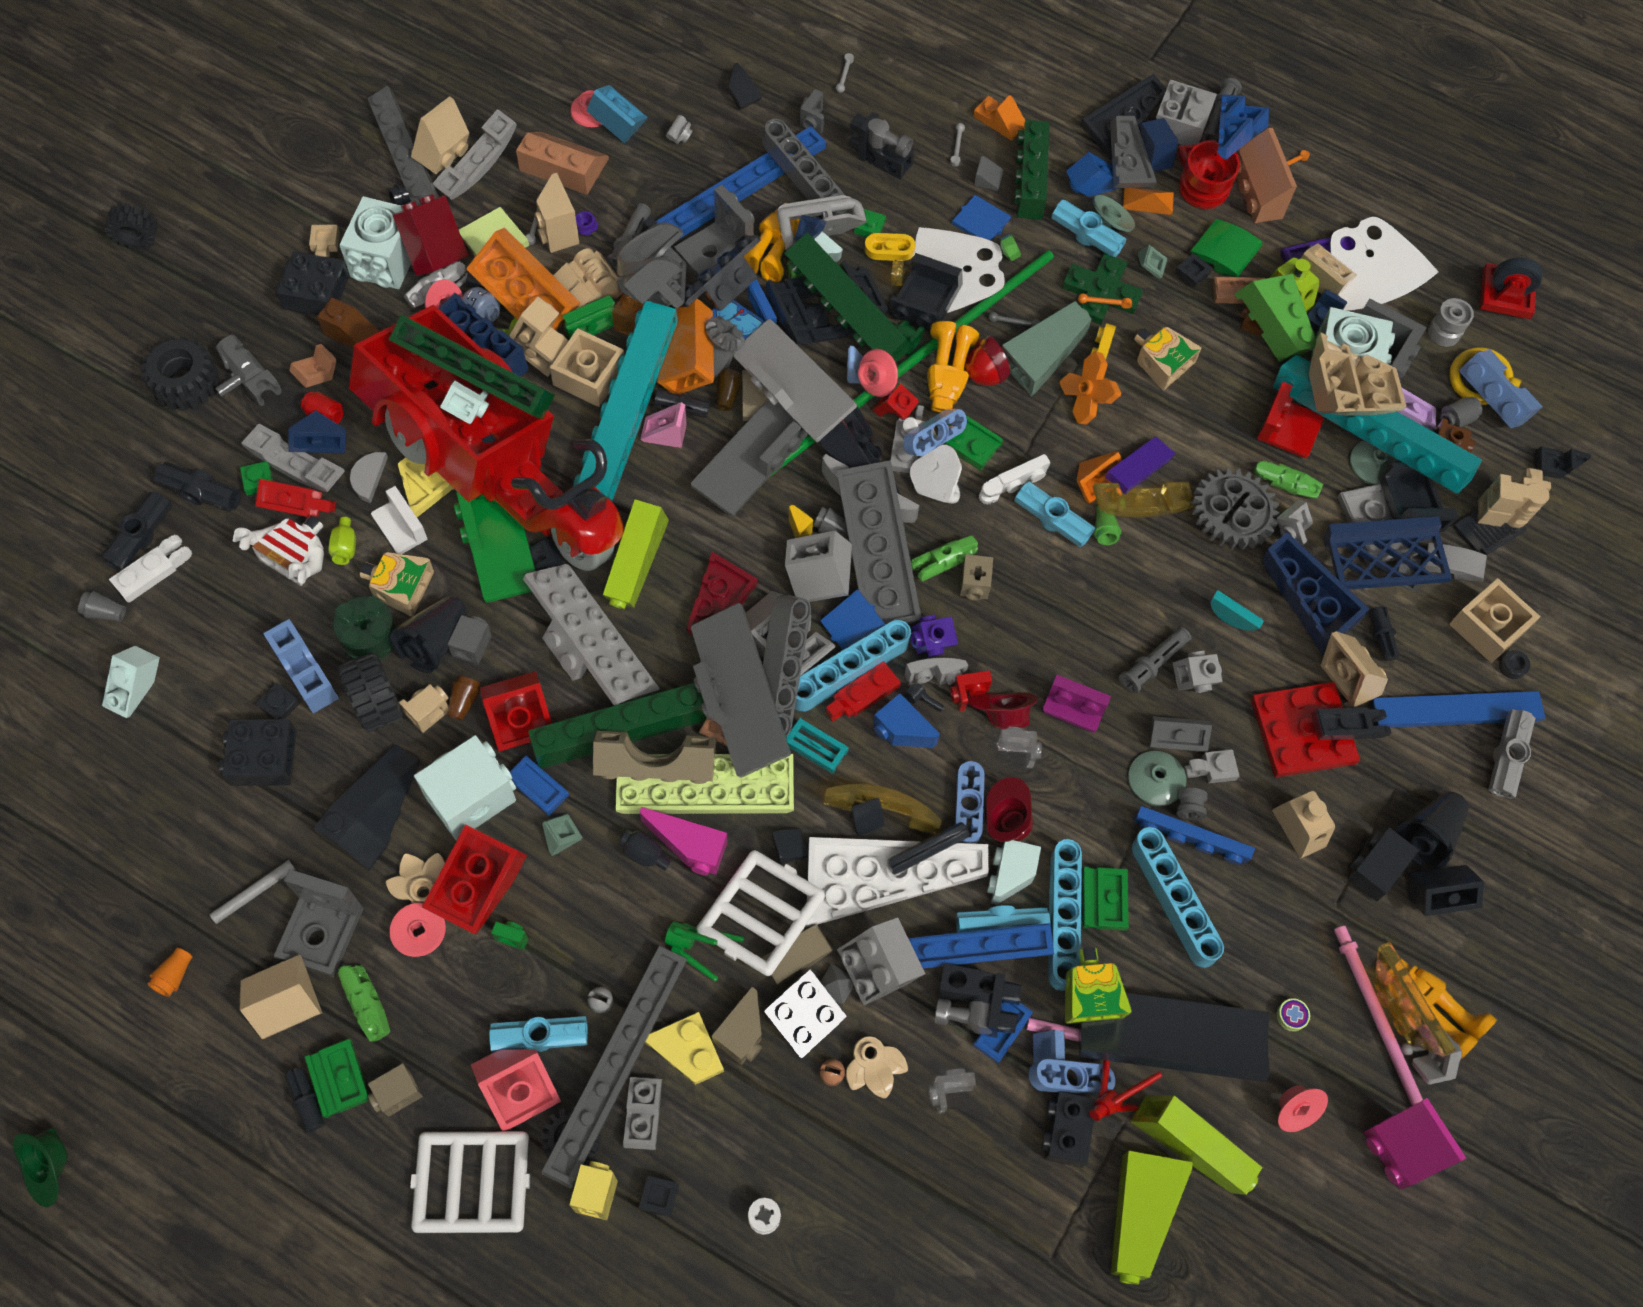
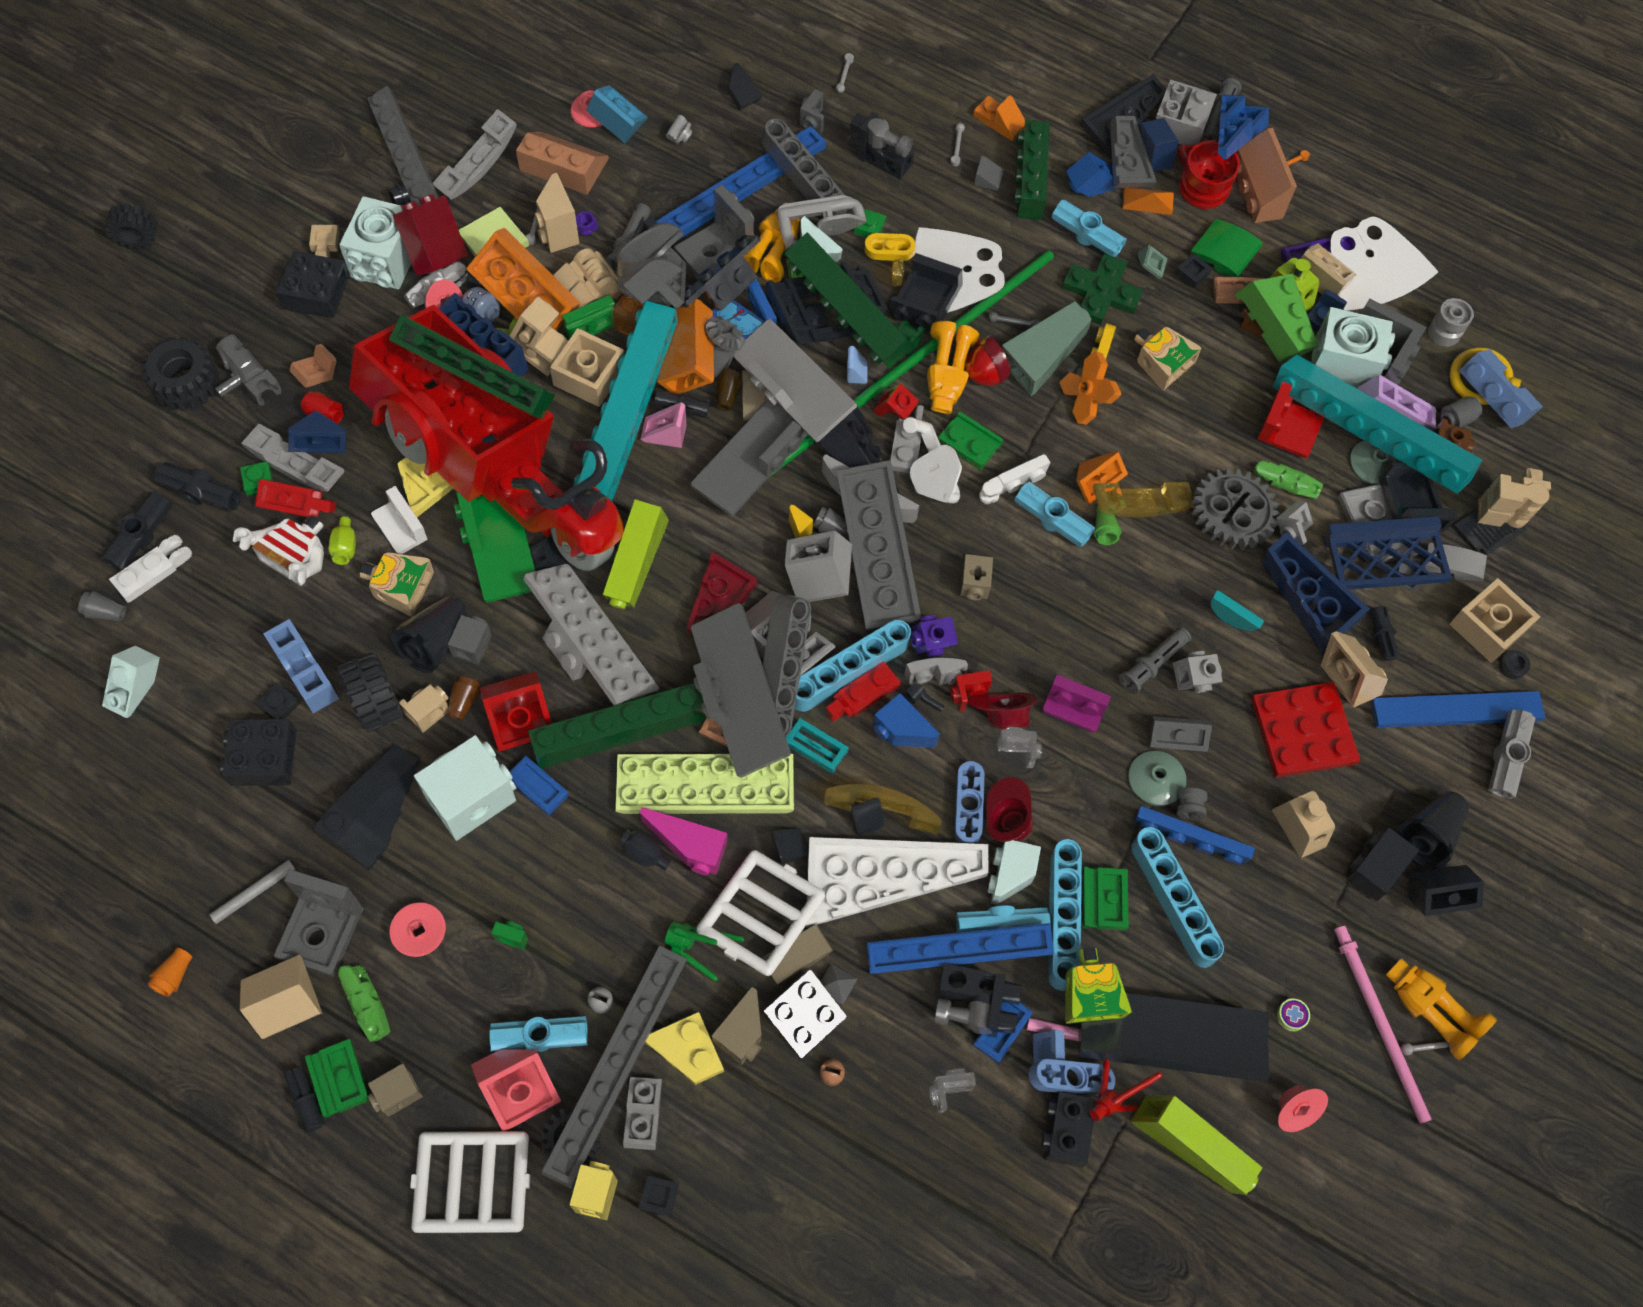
dark green piece [13,1129,68,1207] -> none
reddish brown slope [317,298,380,349] -> none
clear green brick [333,596,397,660] -> none
light grey tile [350,452,388,503] -> none
tan plate [386,853,445,904] -> none
tan slope [411,96,469,174] -> none
red slope [422,824,527,935] -> none
light aqua bracket [440,381,489,425] -> none
sand green slope [542,814,583,856] -> none
dark tan arch [593,731,716,784] -> none
white wheel [748,1198,781,1235] -> none
dark blue tile [794,215,827,241] -> none
blue piece [820,590,886,650] -> none
light grey slope [837,917,925,1005] -> none
tan plate [846,1036,908,1098] -> none
coral piece [858,349,898,397] -> none
black axle [887,822,969,875] -> none
medium blue beam [903,409,967,456] -> none
bright green hinge [911,535,978,582] -> none
blue piece [952,195,1011,241] -> none
bright green tile [1000,234,1021,261] -> none
orange hinge [1078,293,1132,308] -> none
sand green dish [1093,195,1135,232] -> none
dark purple tile [1105,436,1175,494] -> none
lime slope [1111,1151,1193,1285] -> none
light grey plate [1185,750,1240,783] -> none
tan wedge [1309,332,1406,415] -> none
black hinge [1311,708,1392,740] -> none
dark pink slope [1364,1098,1466,1190] -> none
clear yellow wing [1375,942,1456,1057] -> none
light grey bracket [1412,1030,1462,1084] -> none
plate [1480,258,1543,319] -> none
black slope [1535,446,1591,479] -> none

